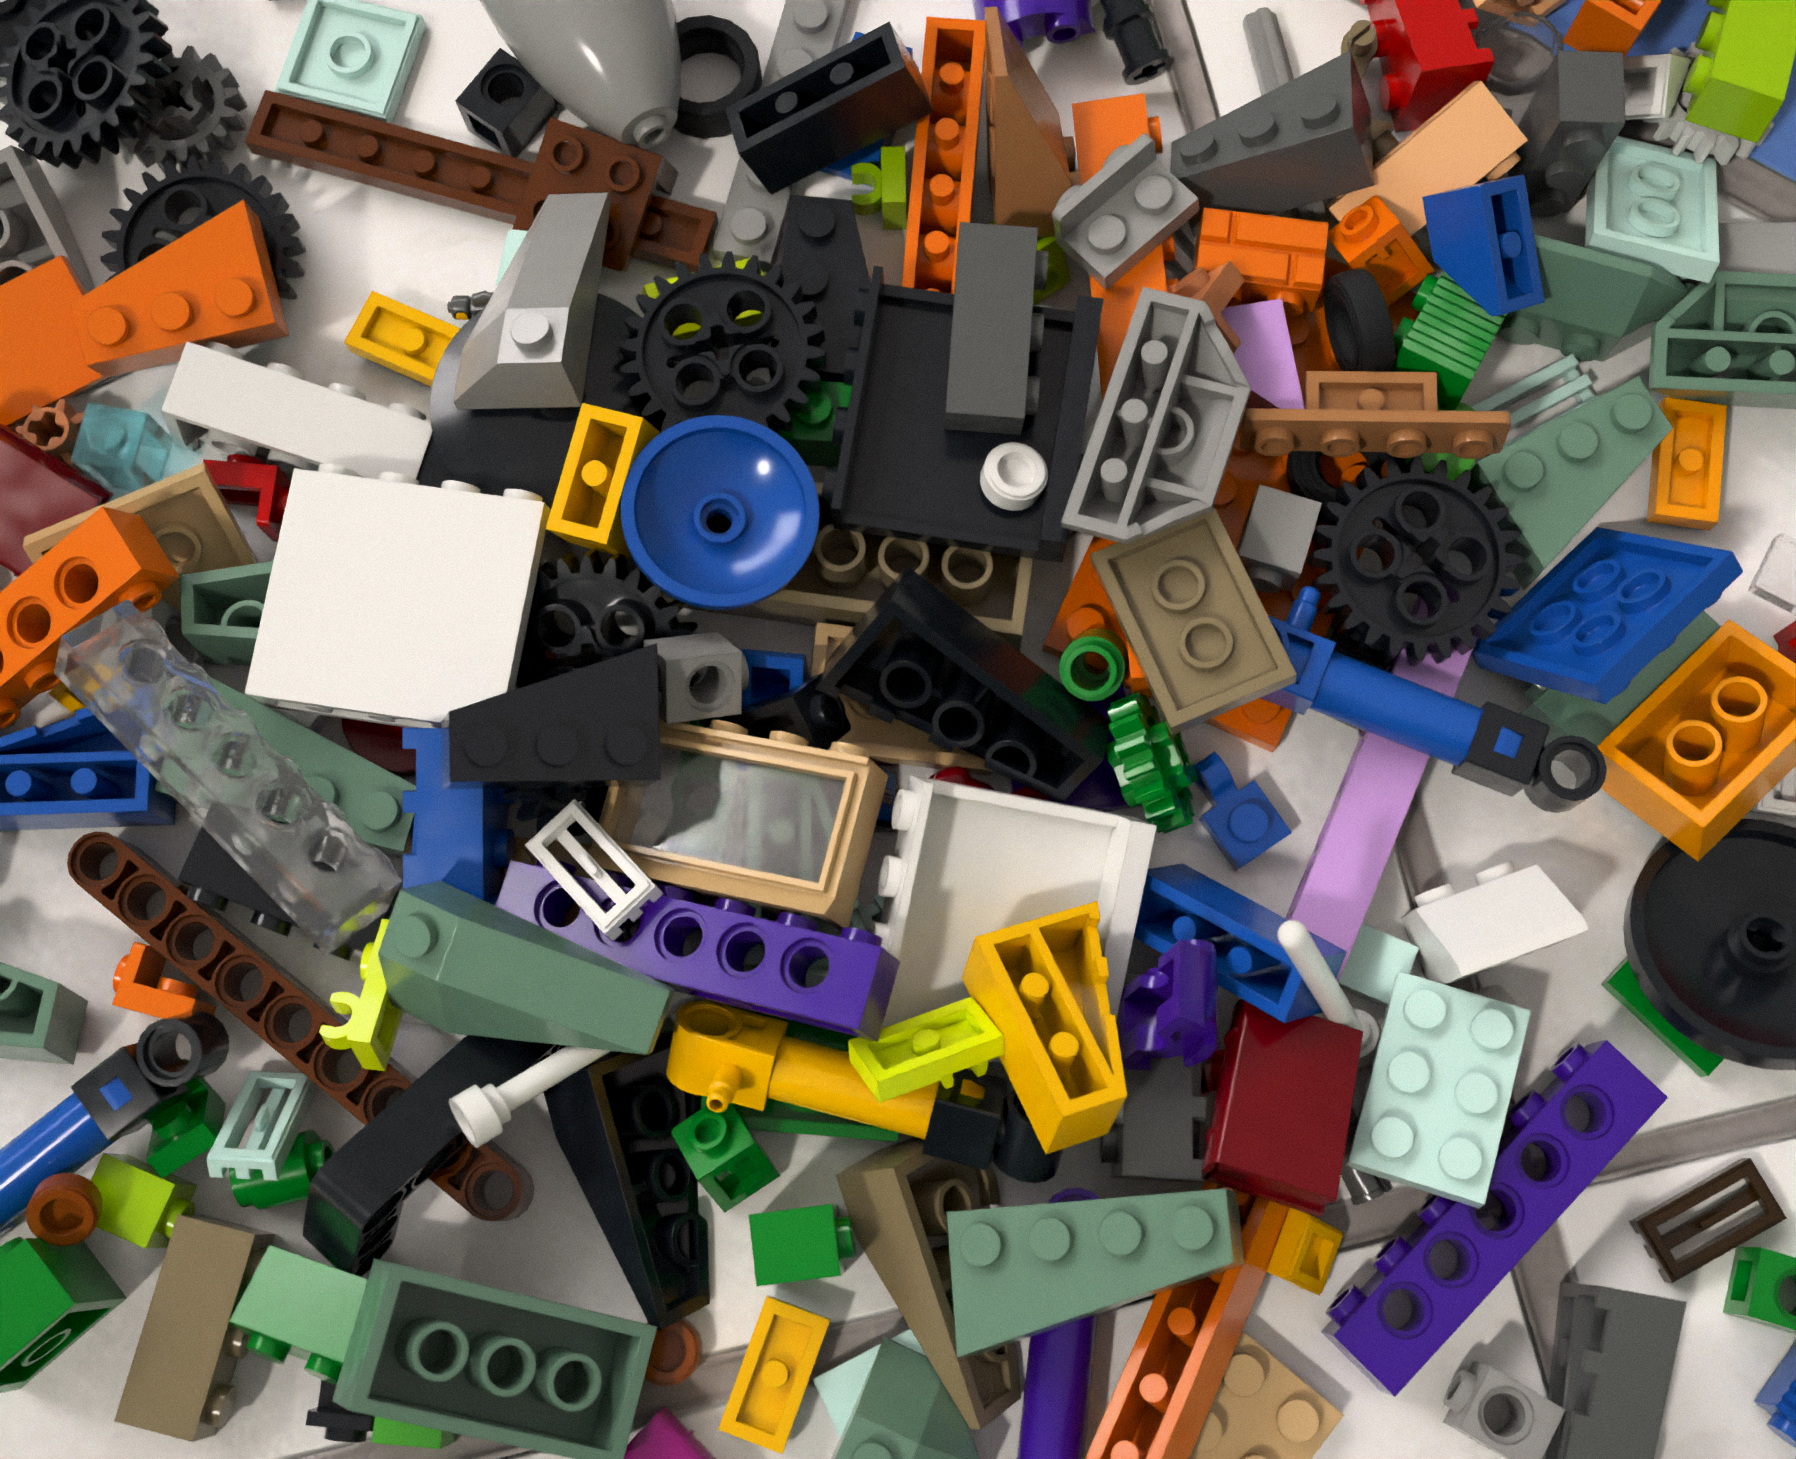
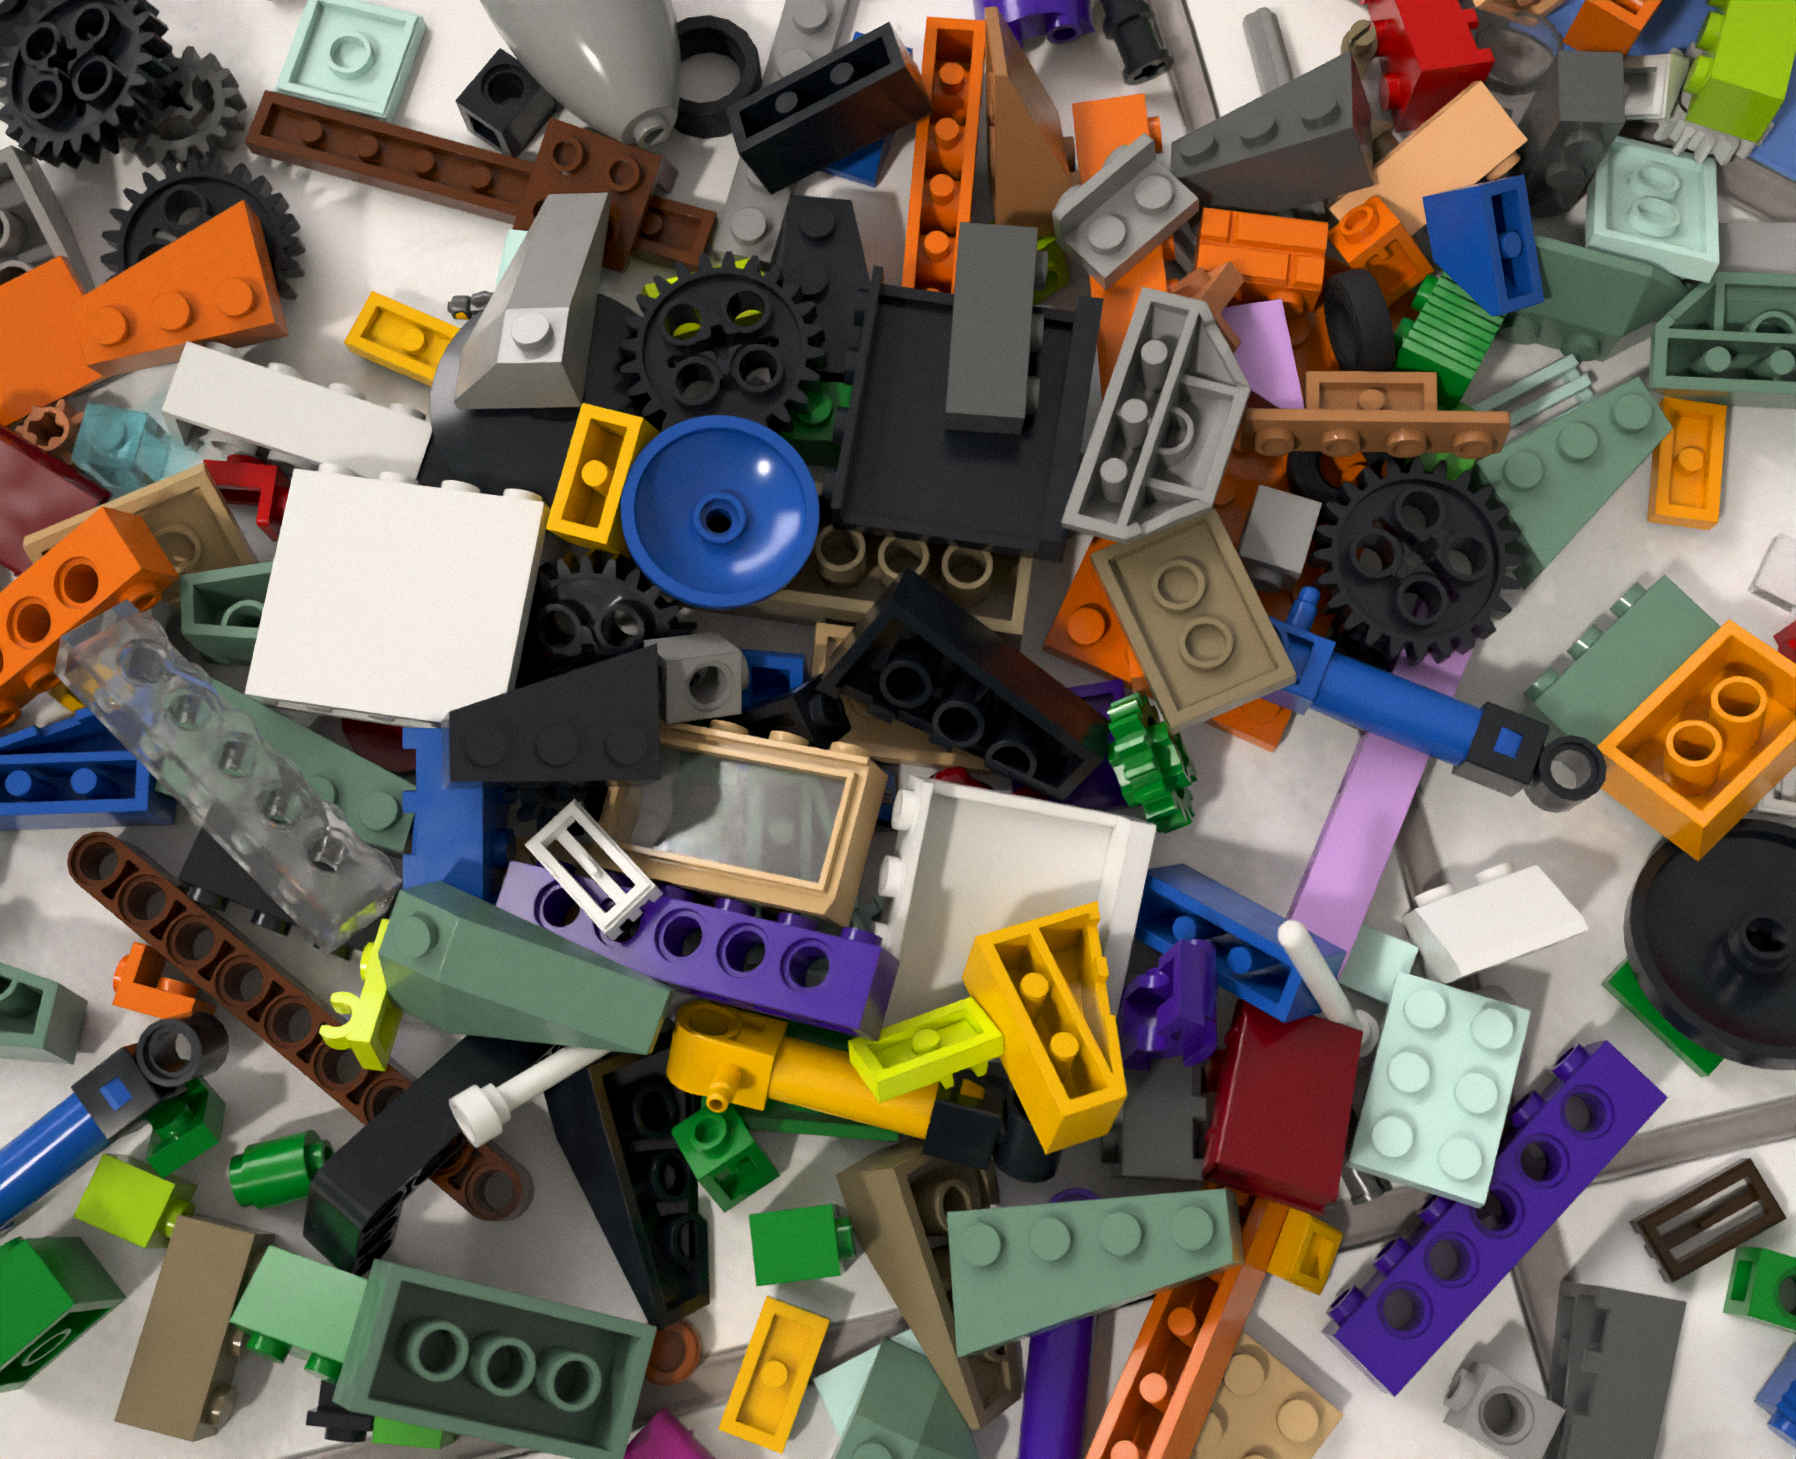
dark orange tile [26,1173,103,1246] -> none
light aqua tile [206,1071,317,1181] -> none
lime tile [851,146,907,230] -> none
white tile [980,442,1048,511] -> none
green brick [1059,628,1129,701] -> none
blue plate [1194,751,1292,871] -> none
blue plate [1471,527,1744,705] -> none

